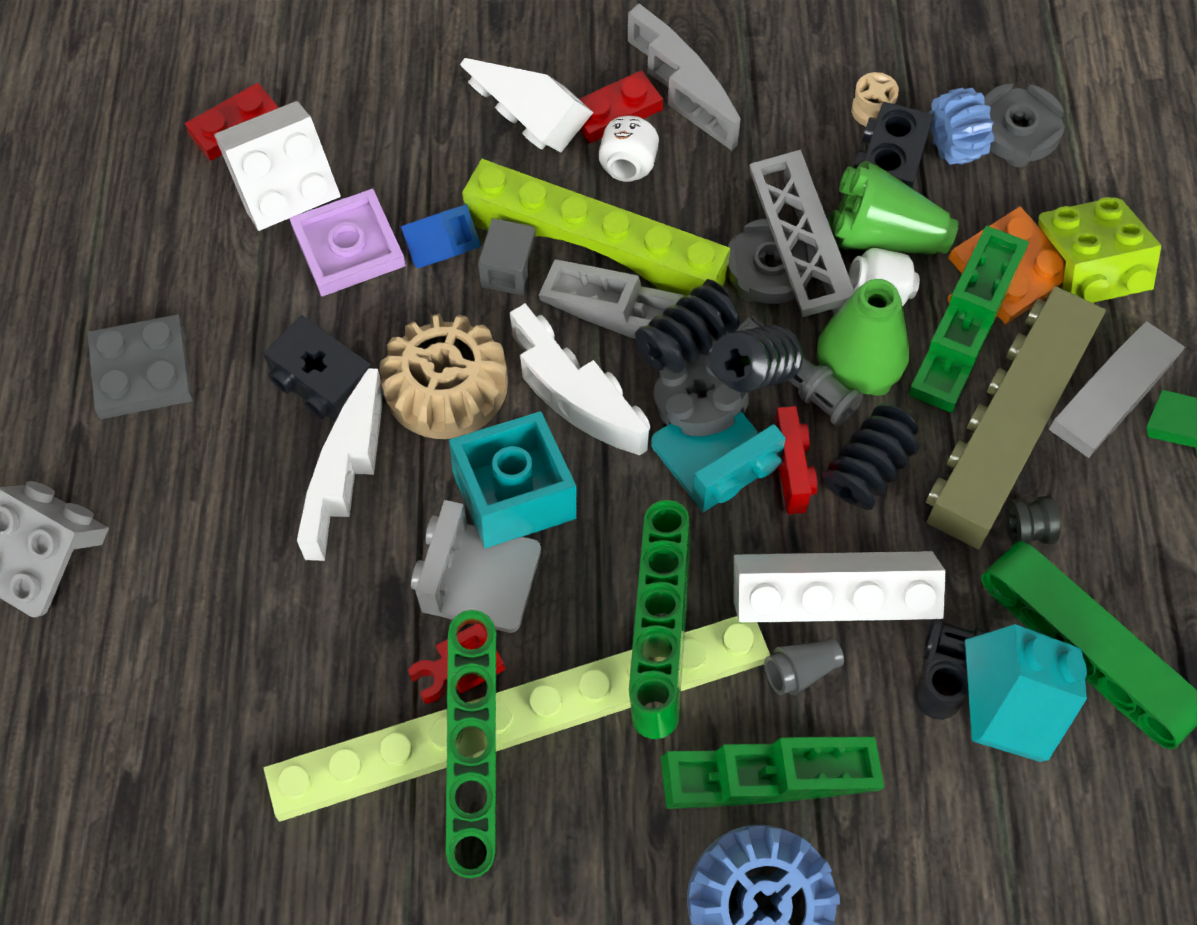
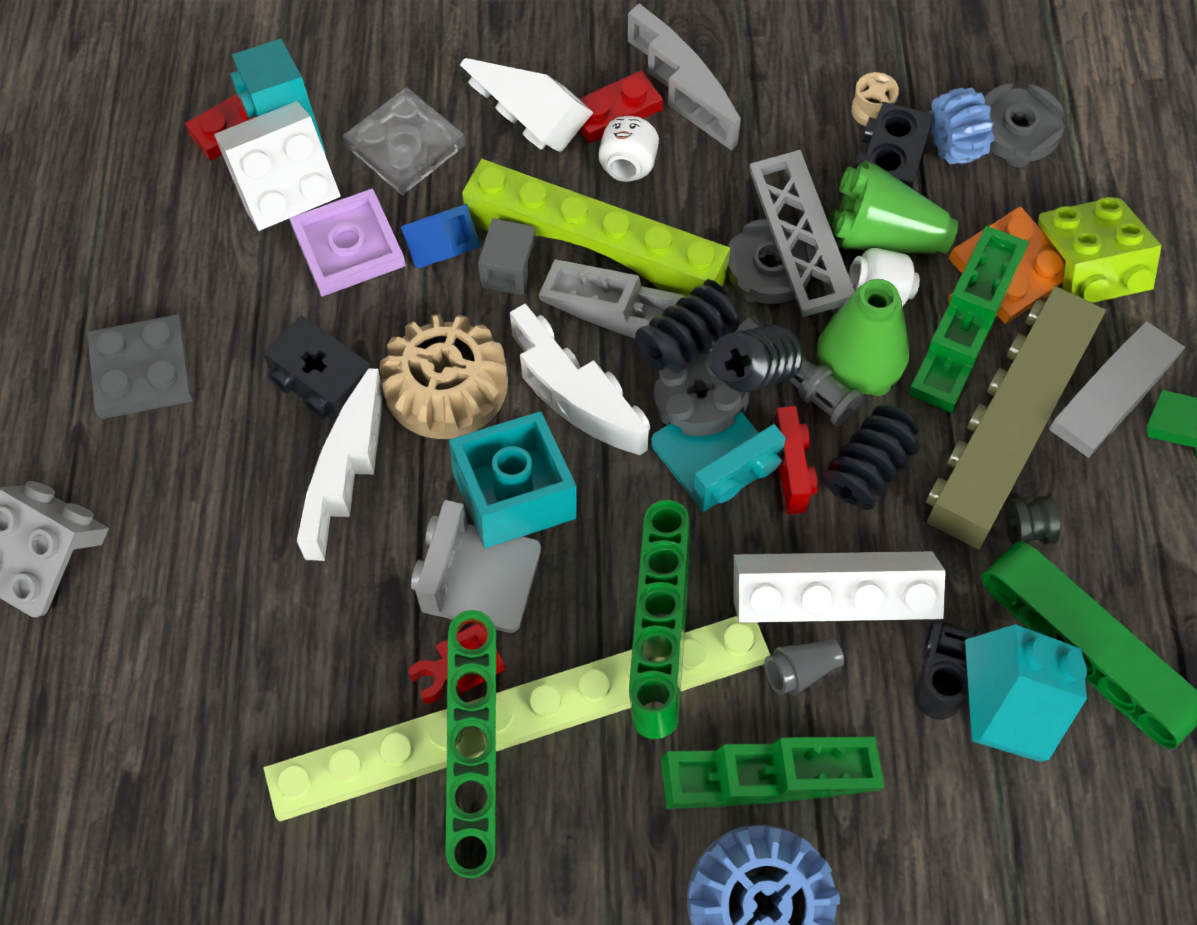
none -> teal brick [230,39,326,152]
none -> clear plate [343,87,466,195]

